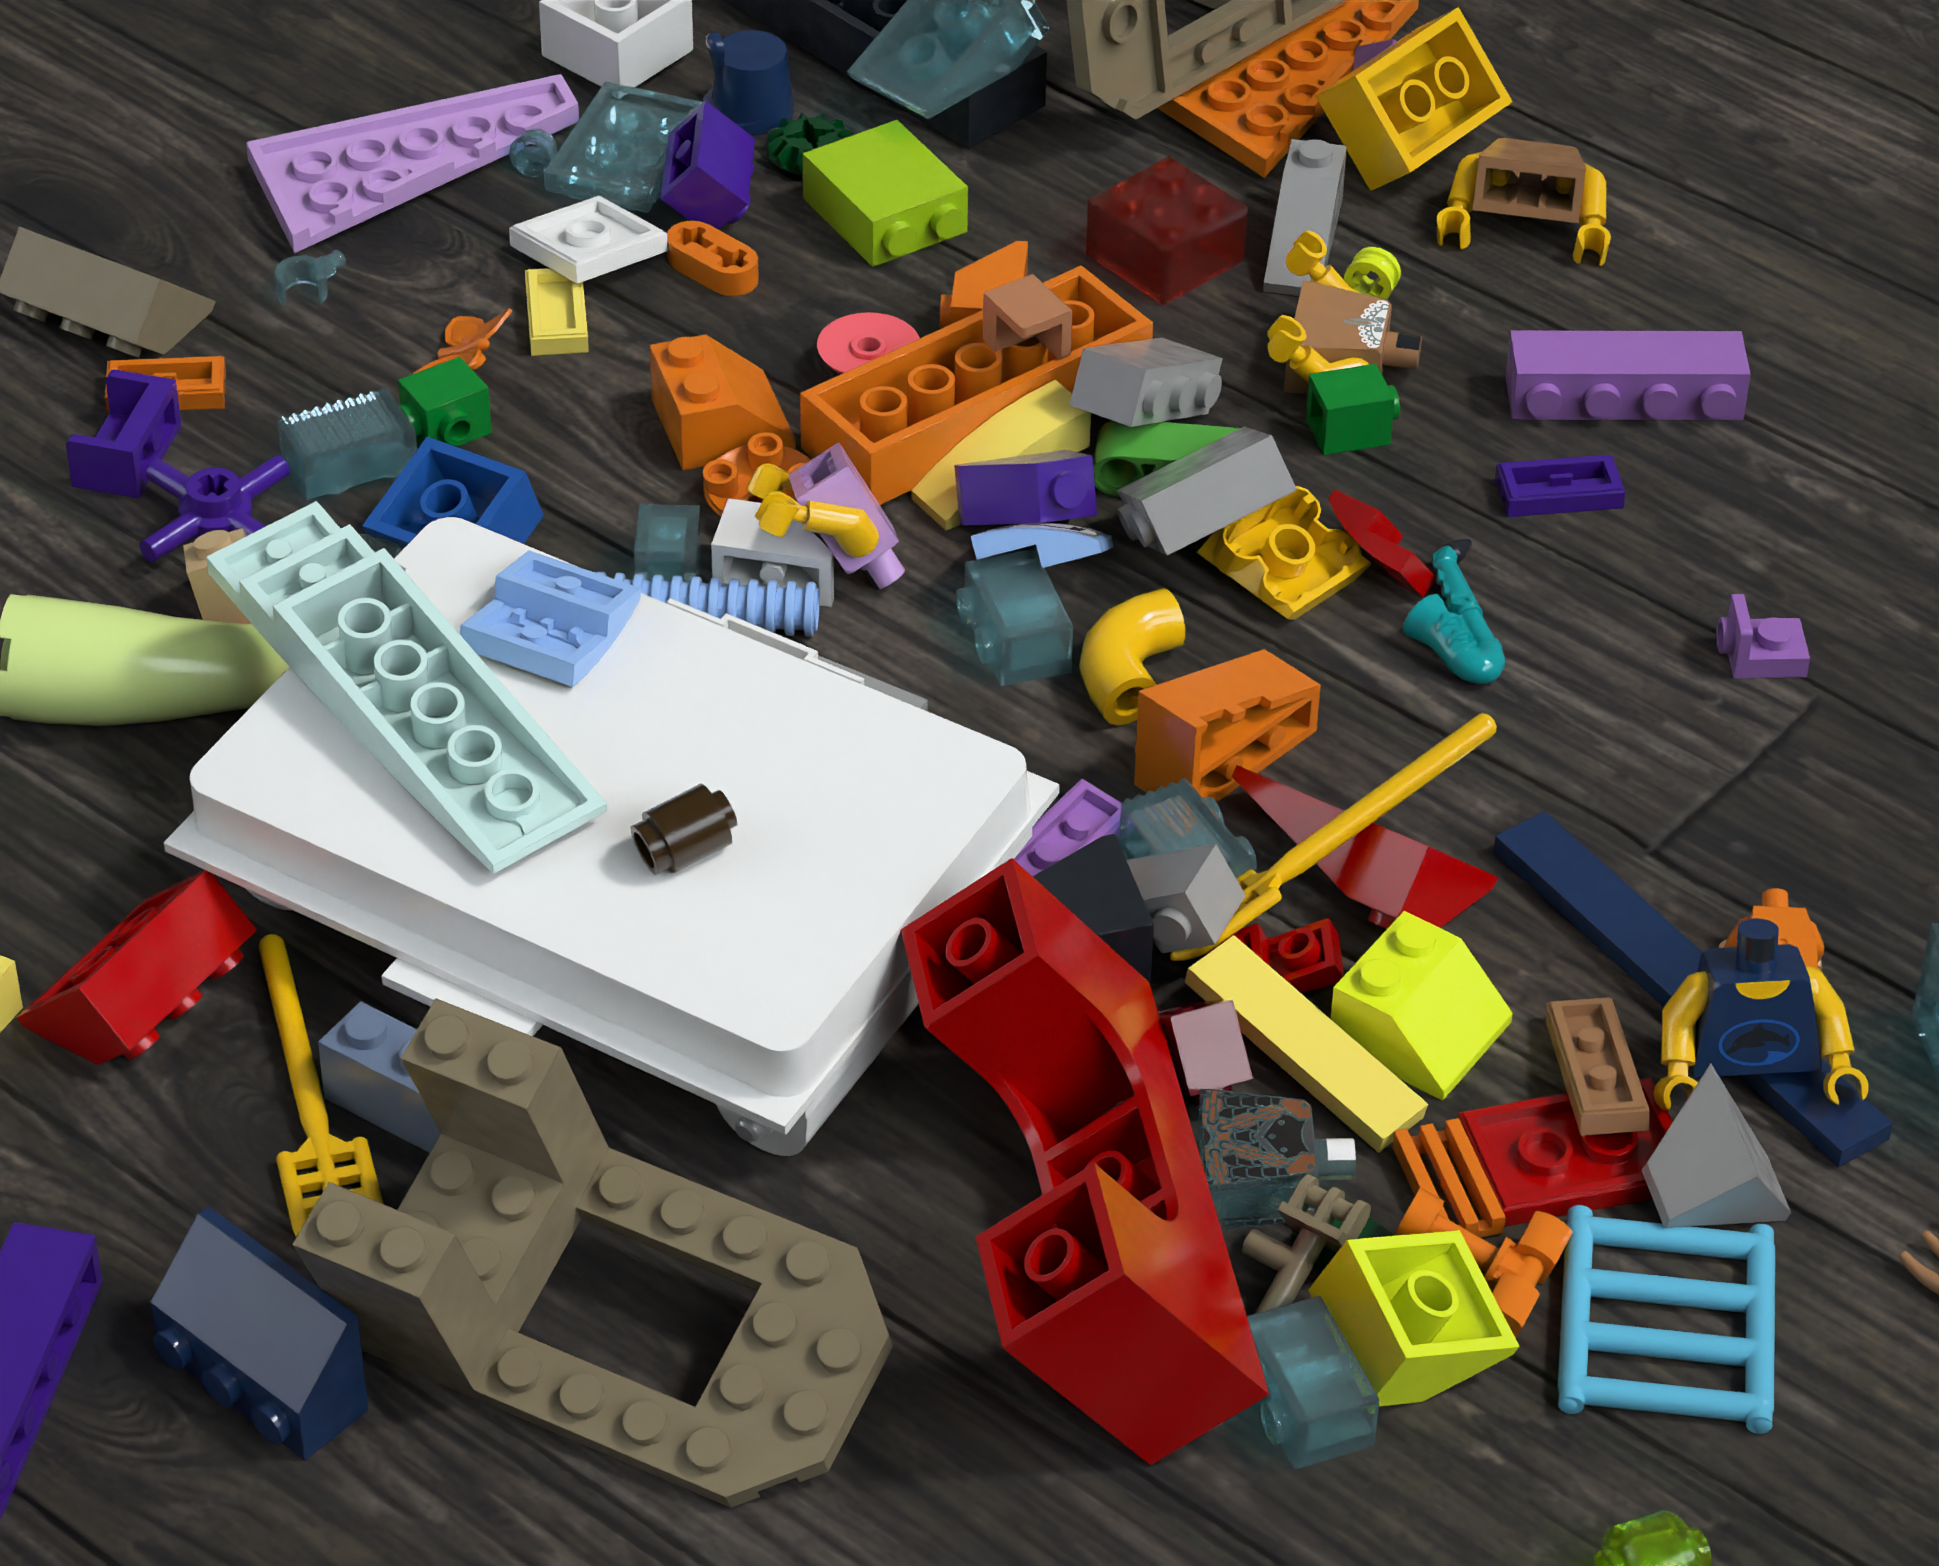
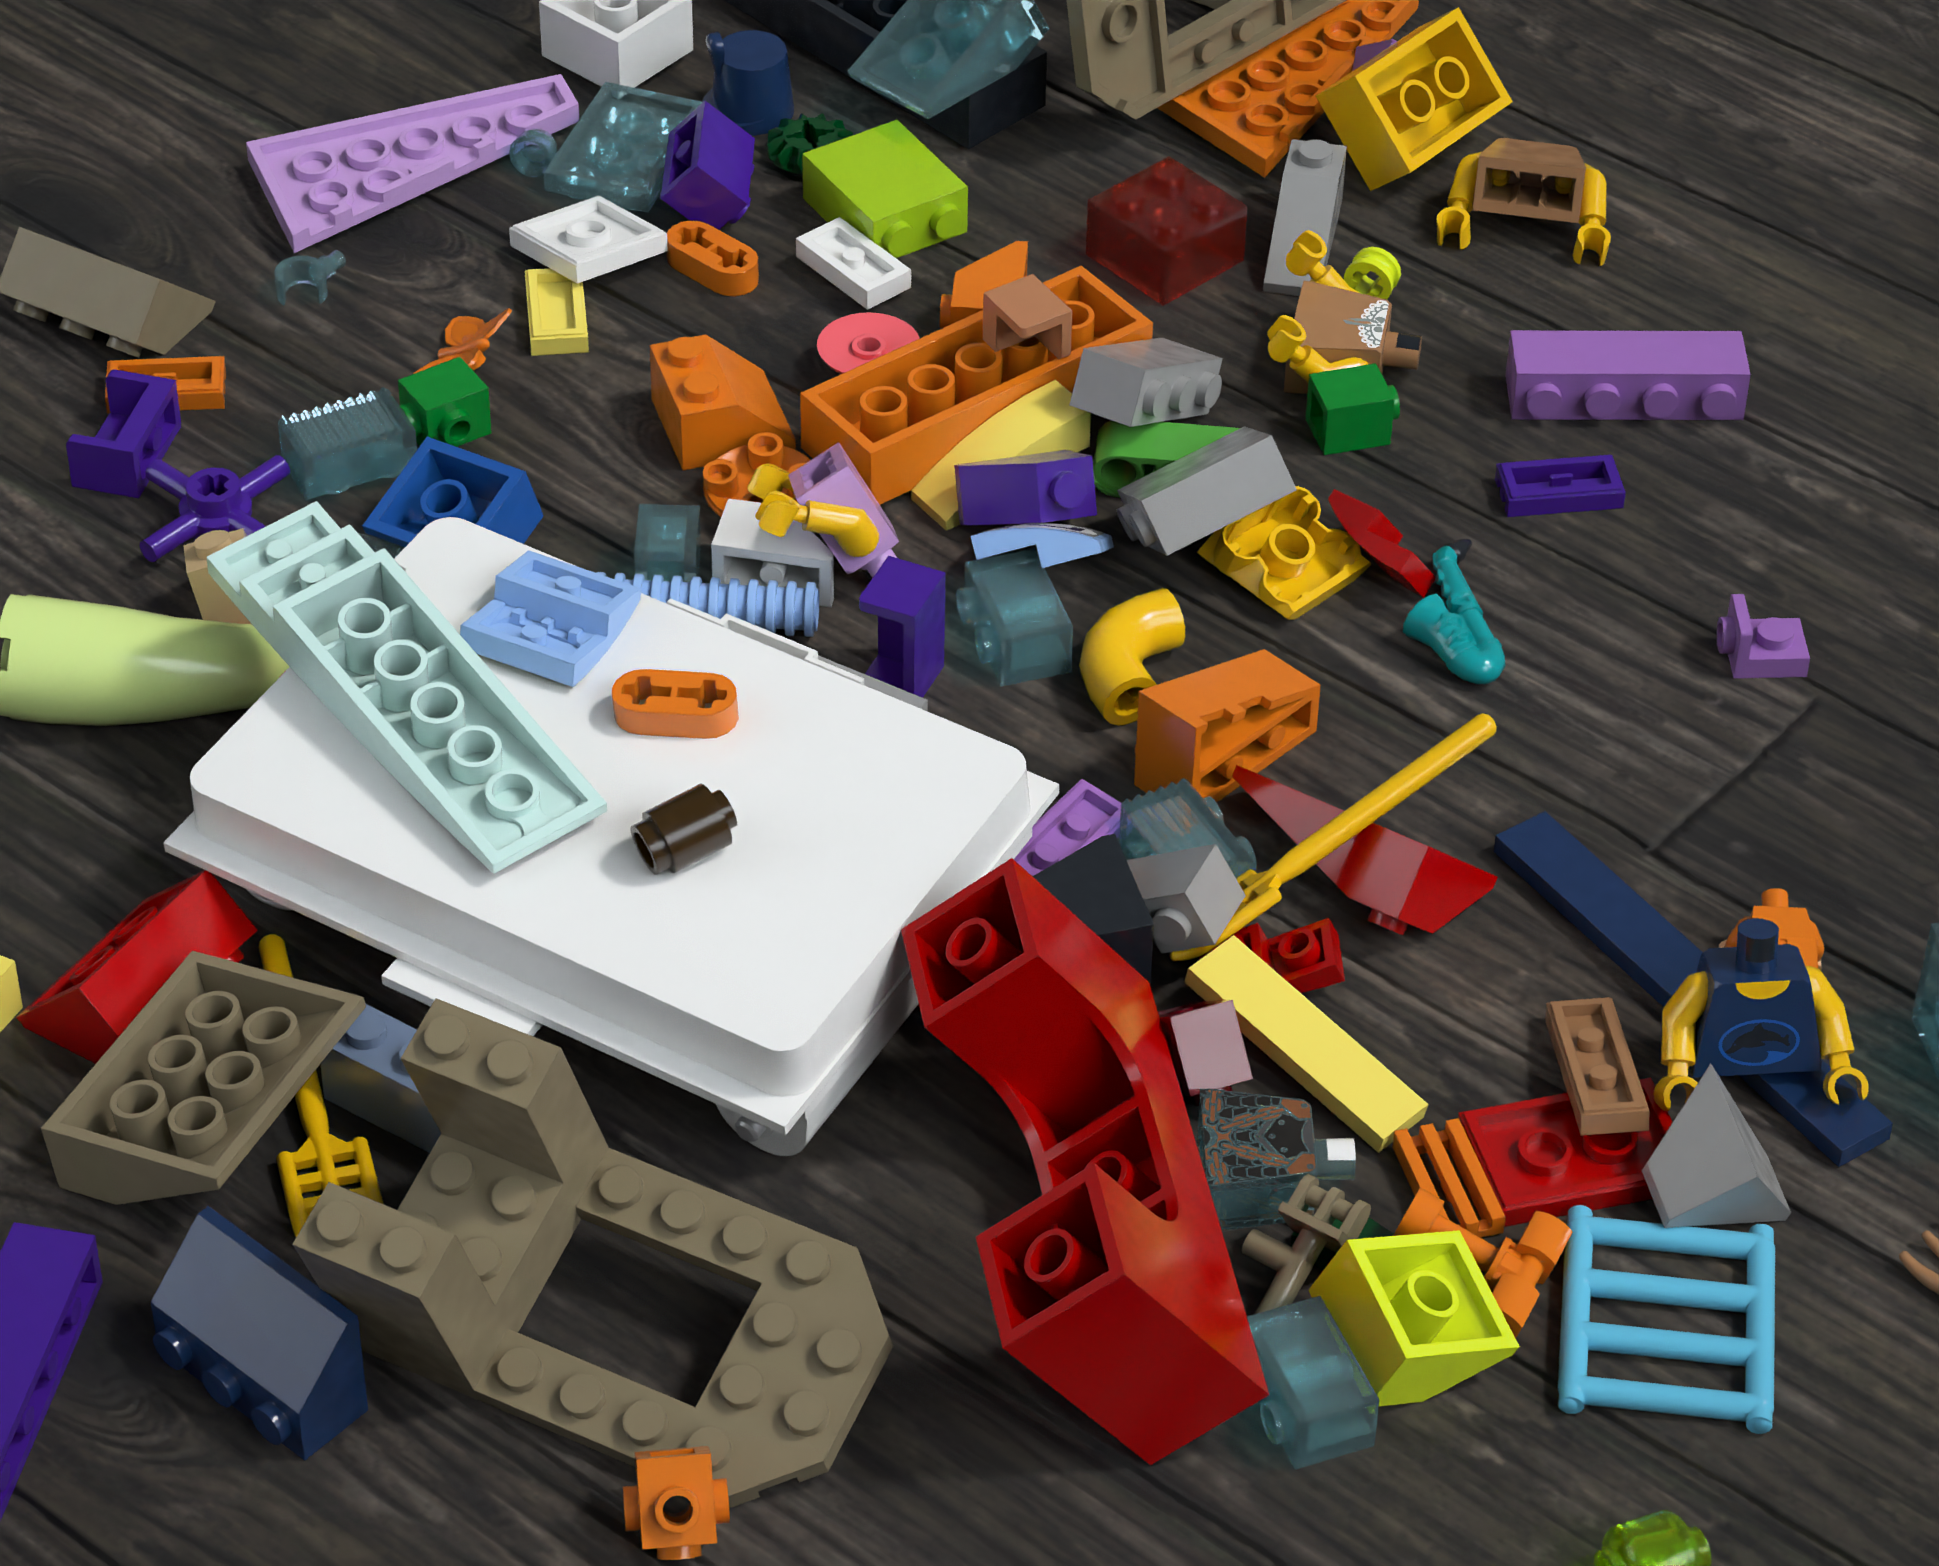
neon yellow slope [1331,911,1513,1101] -> none
none -> dark tan slope [41,951,366,1205]
none -> orange beam [612,669,739,739]
none -> orange brick [623,1446,730,1560]
none -> white plate [796,217,911,310]
none -> dark purple panel [859,555,946,698]

